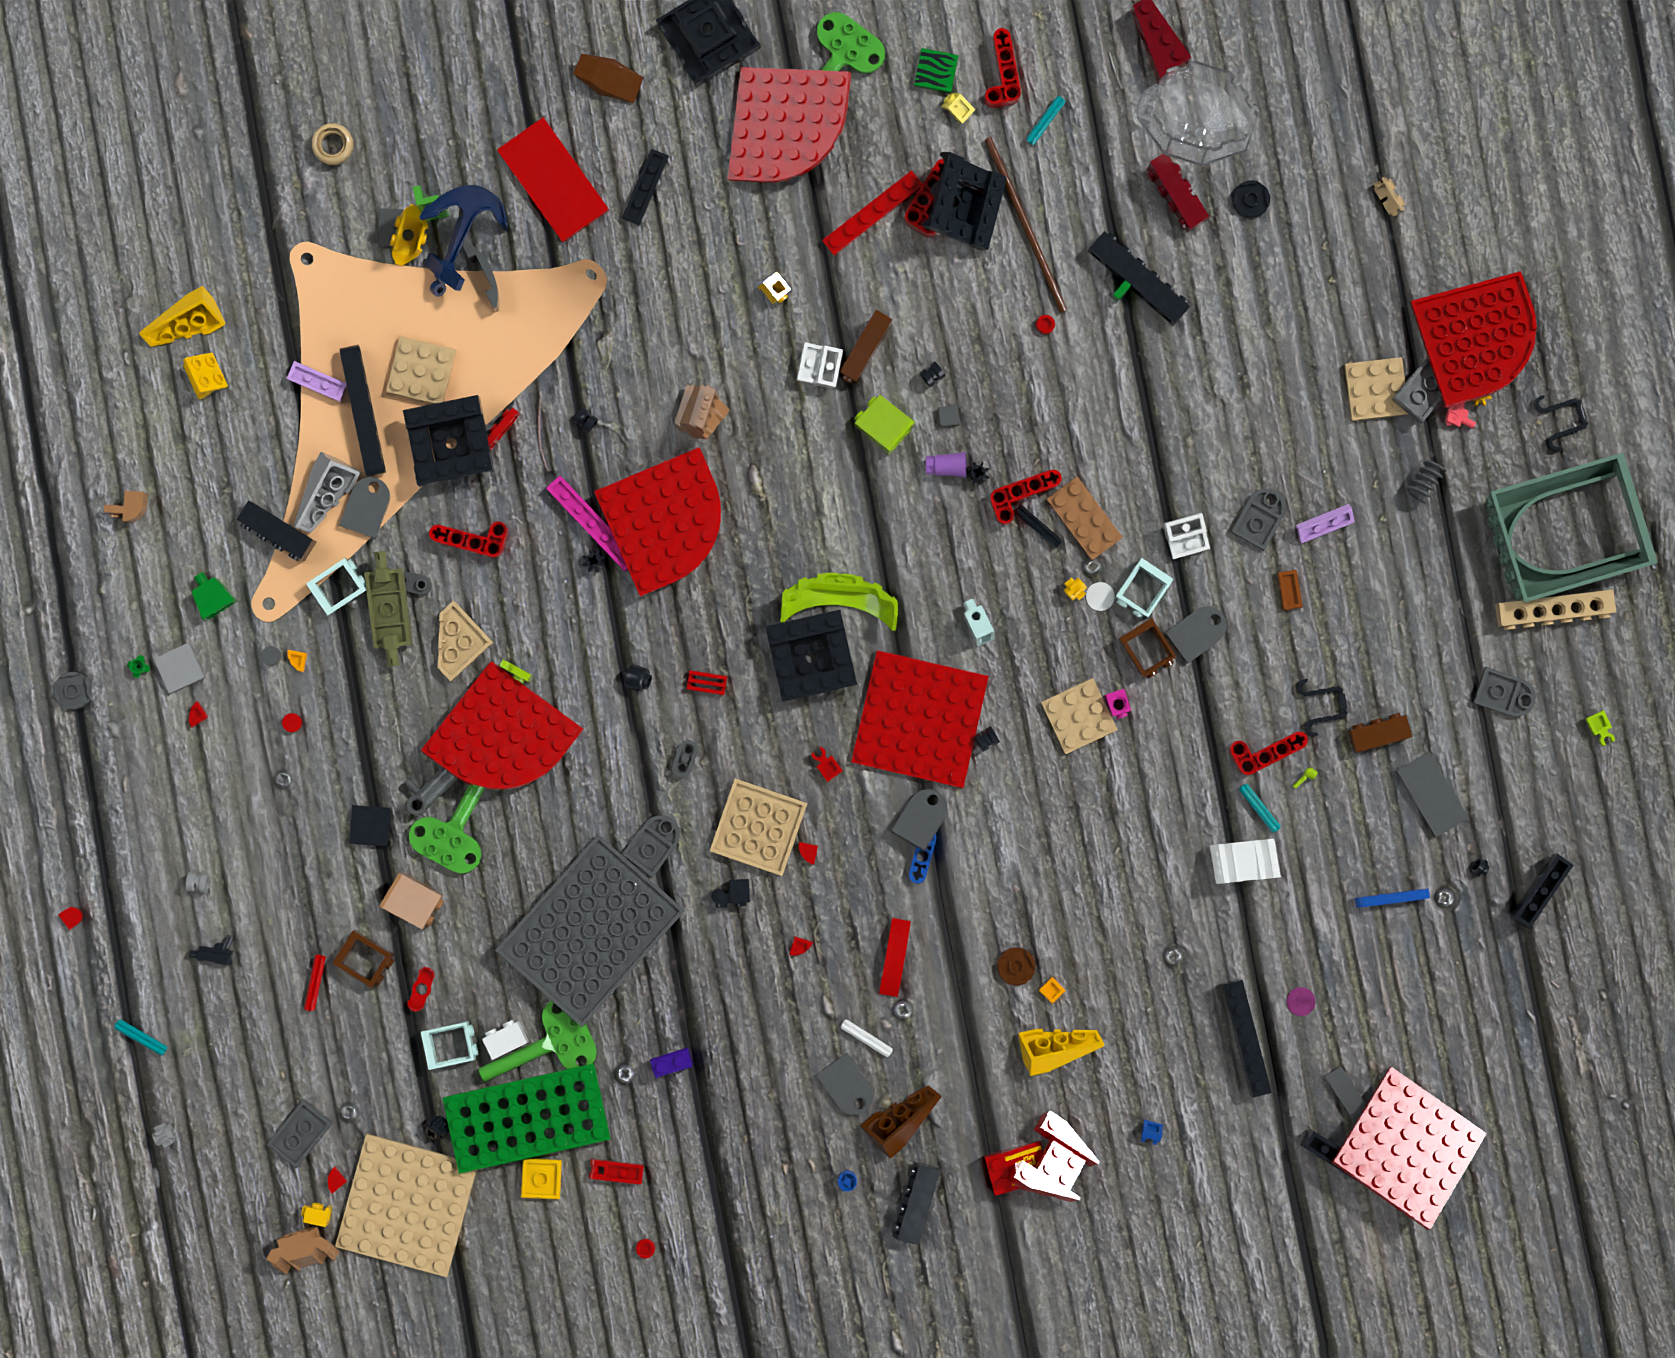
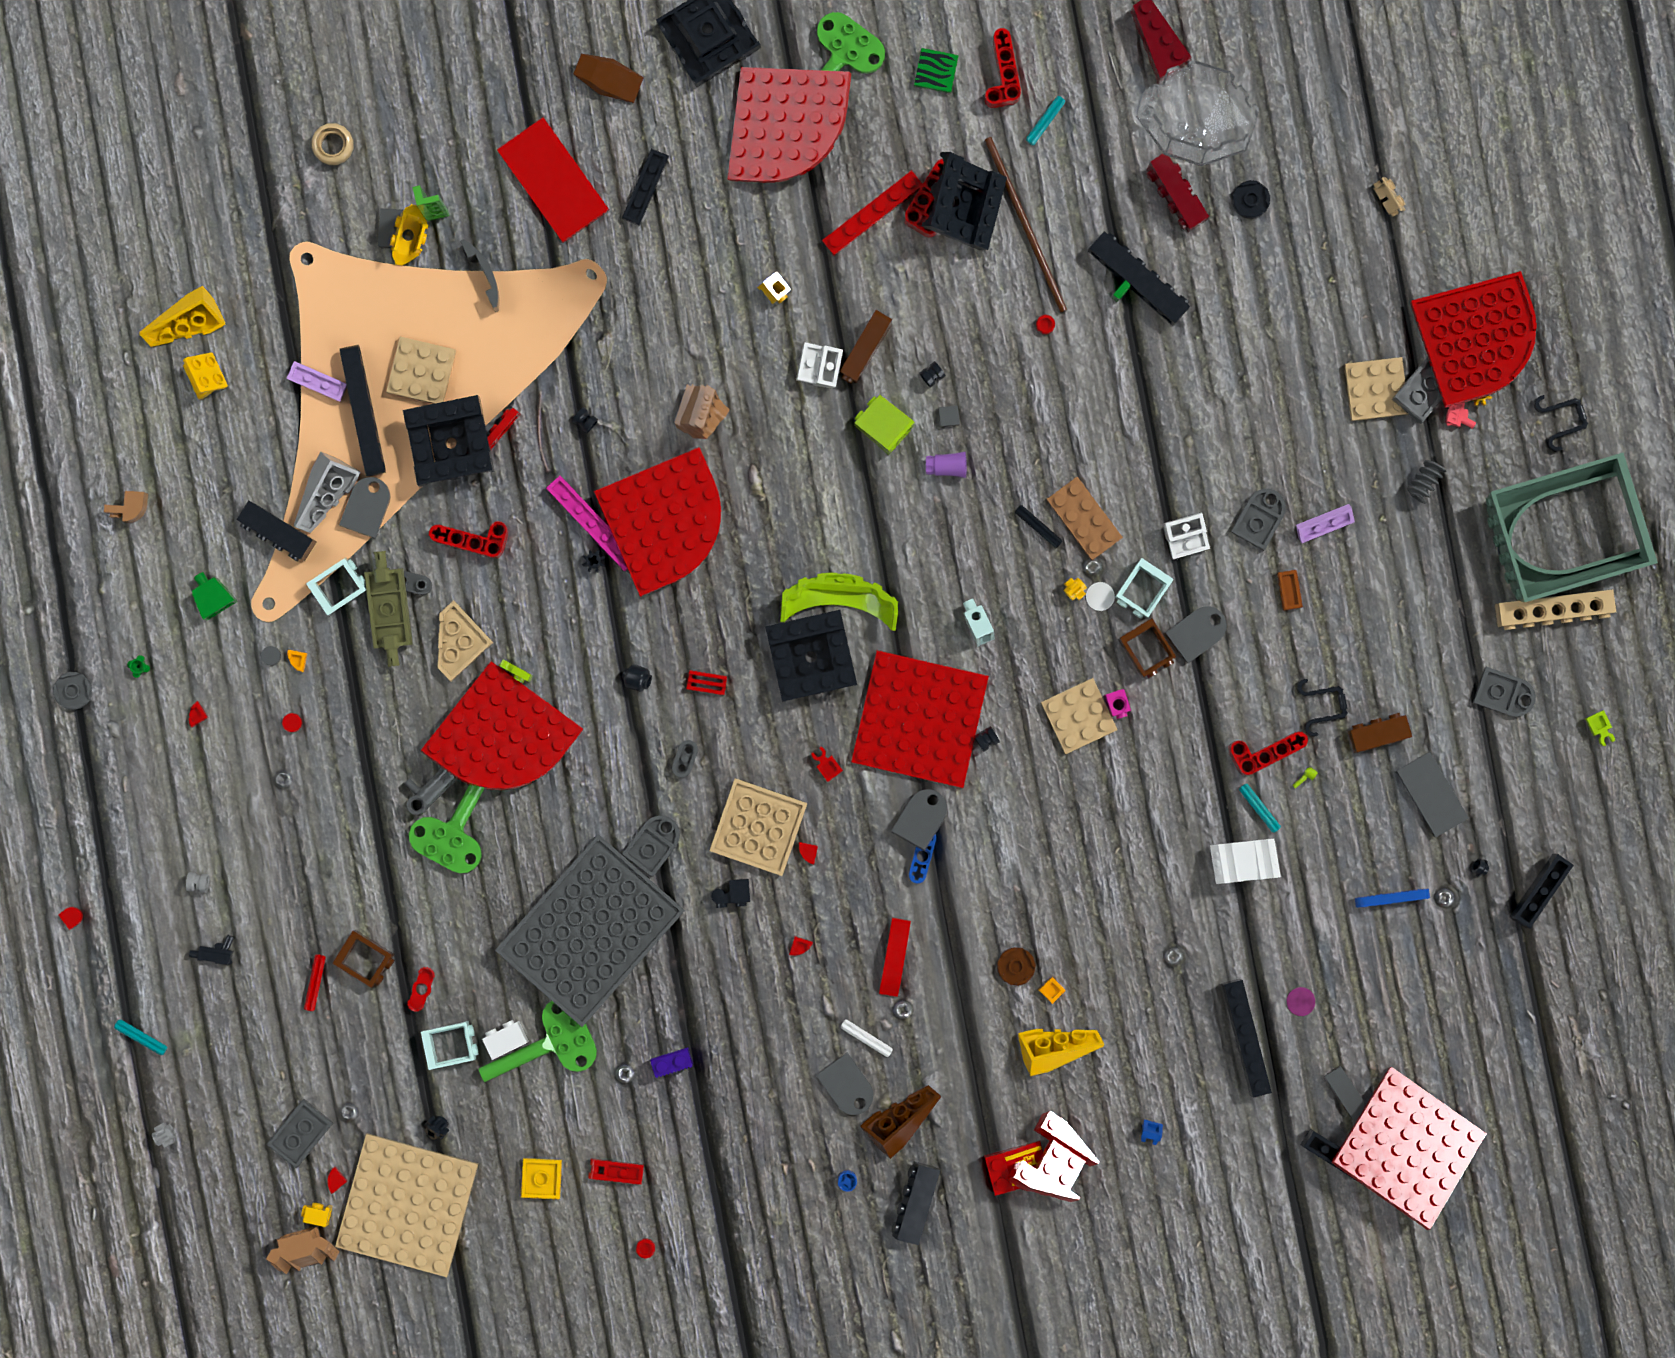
light grey tile [154,643,206,694] -> none
black tile [349,805,391,846] -> none
slope [380,872,444,929] -> none
dark blue piece [419,185,508,297] -> none
green piece [442,1063,611,1174] -> none
light yellow bracket [941,93,975,124] -> none
black gear [967,462,989,485] -> none
red beam [989,469,1062,526] -> none

